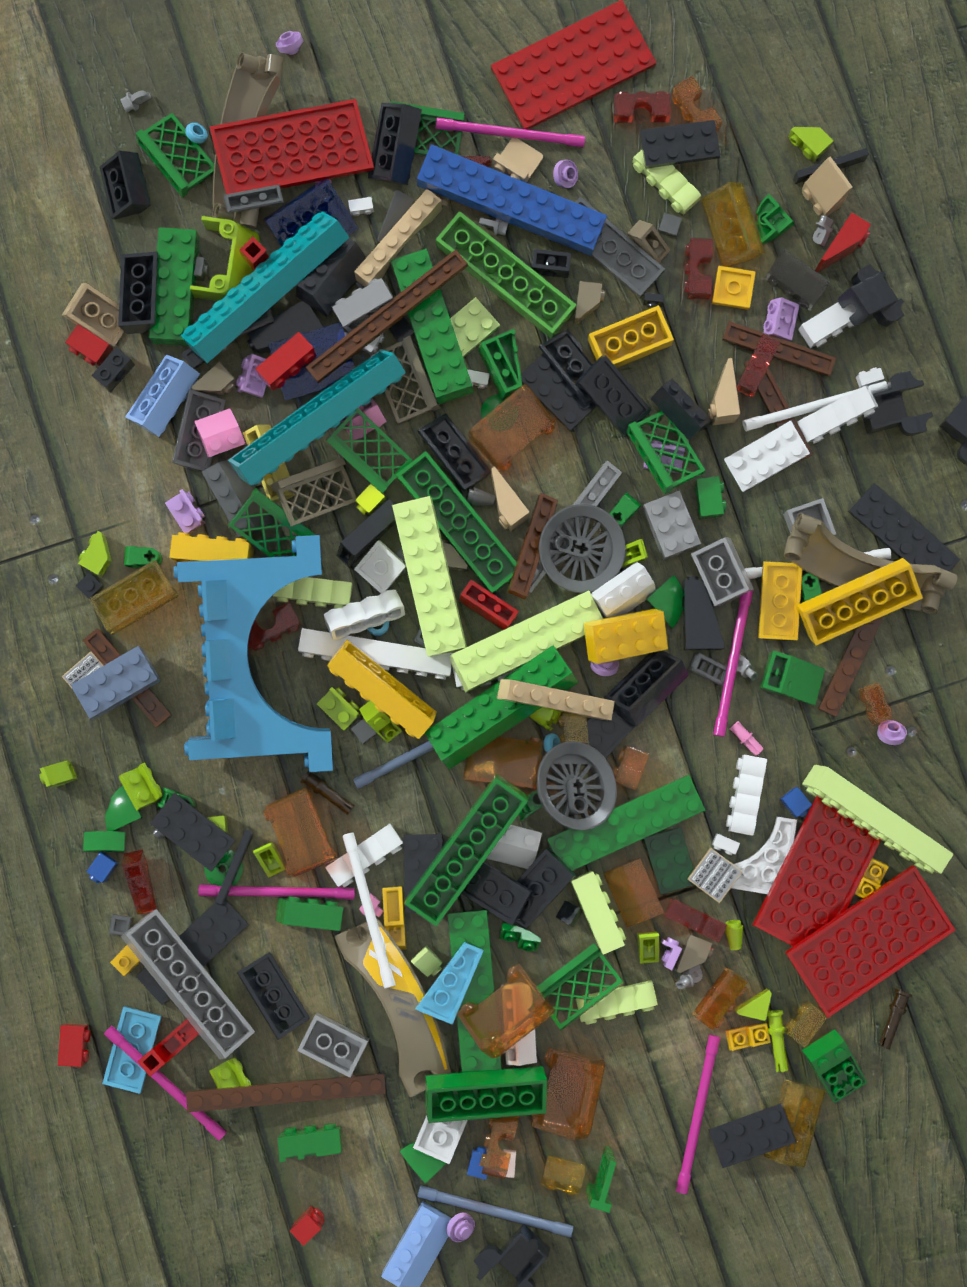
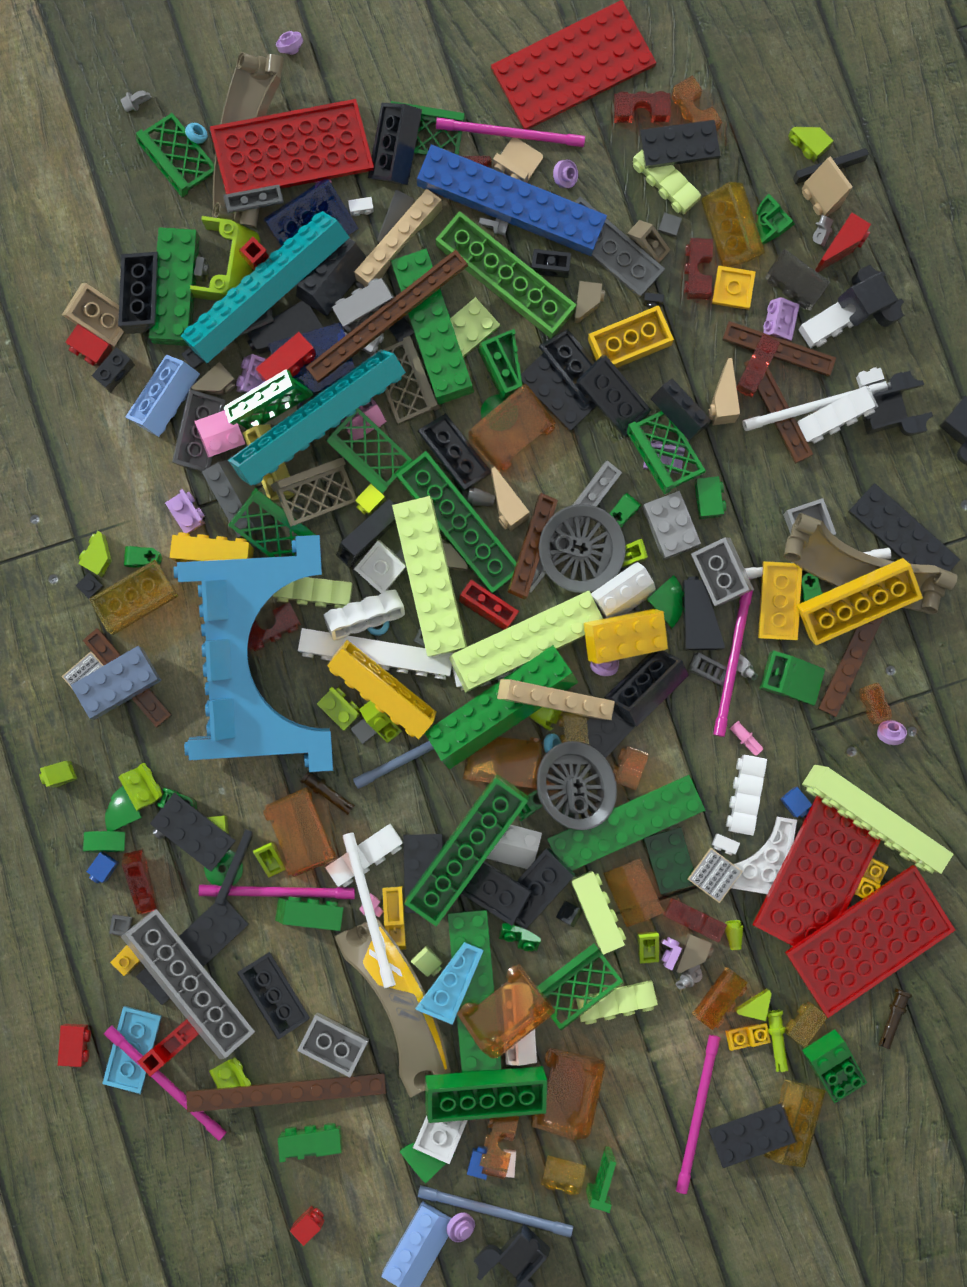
black slope [100,151,151,219] -> none
white piece [467,369,489,389] -> none
white plate [724,421,810,492] -> none
none -> green fence [224,369,313,429]

